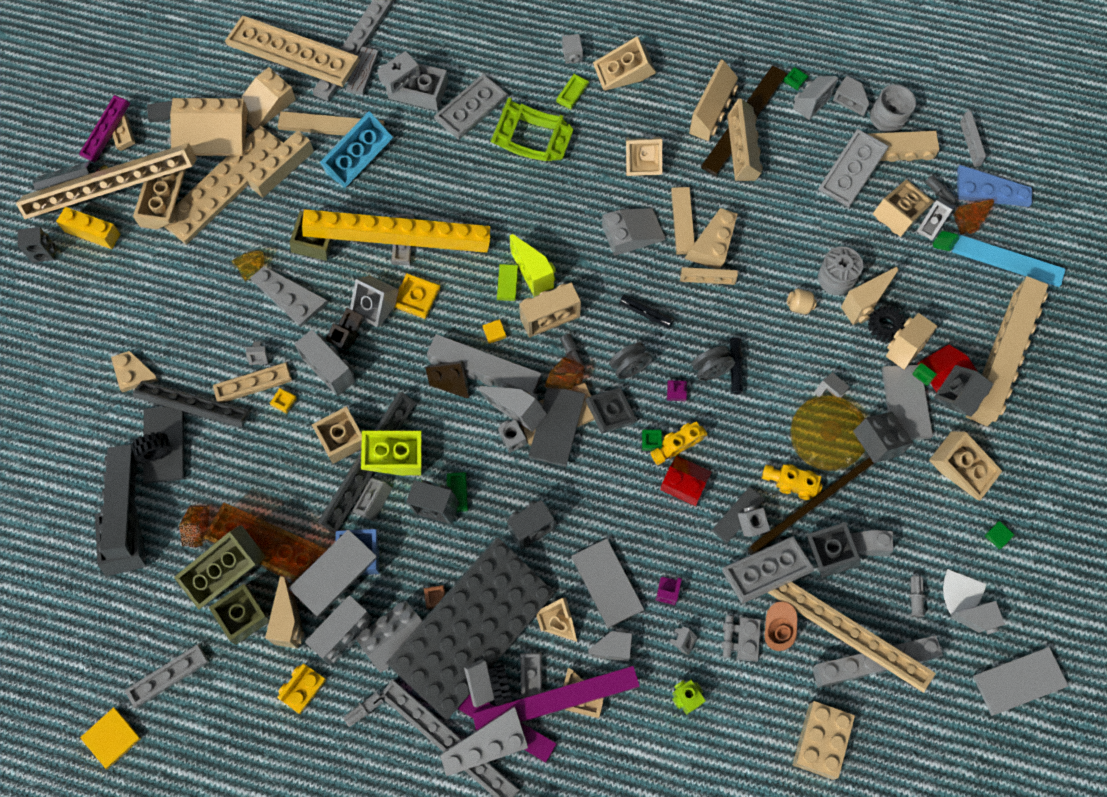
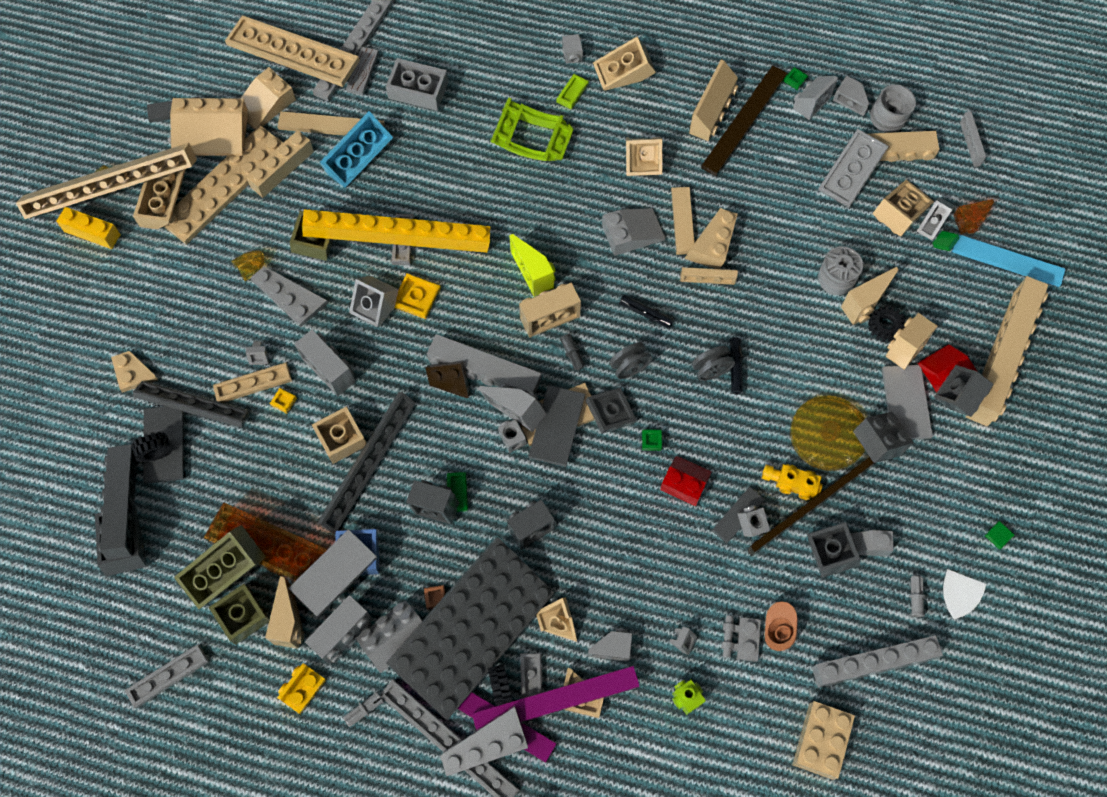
dark grey brick [17,227,57,263] -> none
dark grey tile [32,161,93,190] -> none
magenta tile [79,95,131,163] -> none
yellow tile [80,707,141,769] -> none
tan plate [112,114,136,151] -> none
clear orange slope [179,505,210,548] -> none
dark brown brick [326,308,365,349] -> none
light grey slope [352,478,392,521] -> none
neon yellow slope [361,431,421,476] -> none
light grey brick [377,51,420,94] -> none
light grey tile [434,74,508,140] -> none
light grey tile [464,659,494,708] -> none
yellow tile [482,319,506,344] -> none
lime tile [497,264,518,301] -> none
clear orange slope [545,356,585,389] -> none
light grey tile [571,539,644,629] -> none
yellow brick [650,421,707,465] -> none
magenta panel [655,577,682,605] -> none
magenta tile [667,380,687,402] -> none
light grey tile [722,536,814,604] -> none
tan slope [727,99,763,181] -> none
tan plate [768,582,936,693] -> none
tan head [787,288,816,315] -> none
light grey panel [814,372,850,400] -> none
green tile [912,363,937,386] -> none
dark grey axle [925,175,957,204] -> none
tan slope [929,431,1002,501] -> none
light grey slope [951,601,1005,635] -> none
medium blue wing [957,165,1032,207] -> none
light grey tile [973,647,1068,716] -> none

